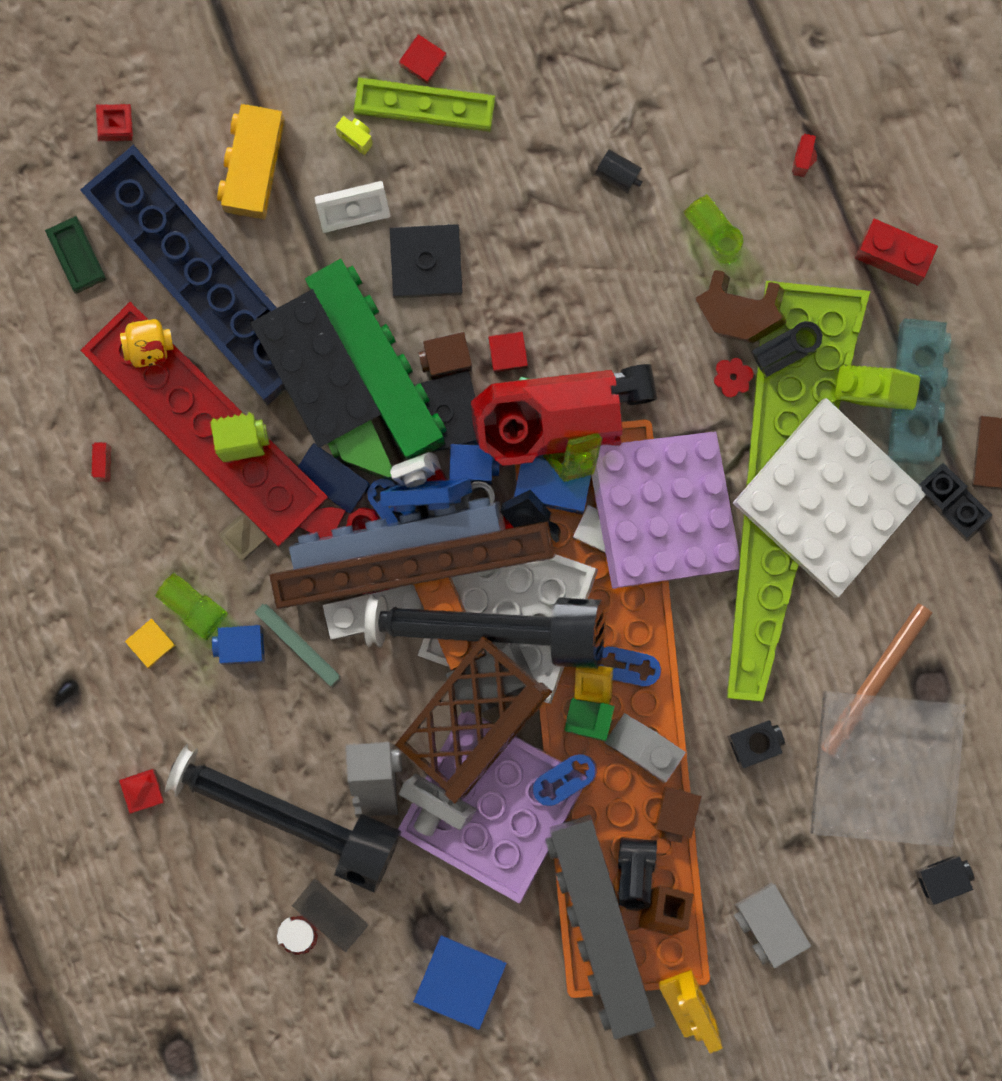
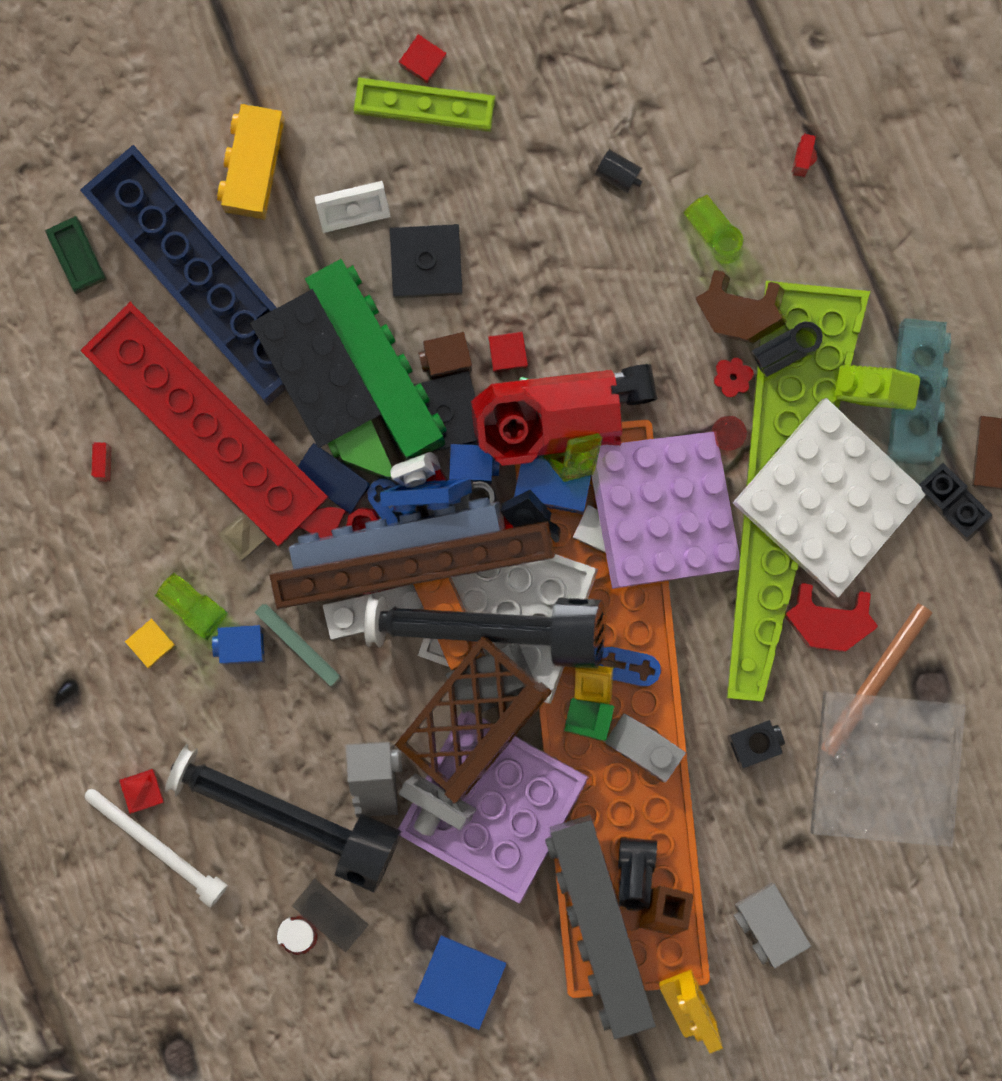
red tile [95,104,133,141] -> none
yellow head [120,319,173,367] -> none
lime brick [211,412,269,462] -> none
neon yellow plate [335,116,373,155] -> none
blue beam [533,754,597,806] -> none
reddish brown brick [654,787,702,843] -> none
red brick [855,218,938,286] -> none
black brick [915,855,974,905] -> none
none -> white piece [85,789,228,908]
none -> clear red plate [711,416,747,451]
none -> red piece [785,583,878,653]

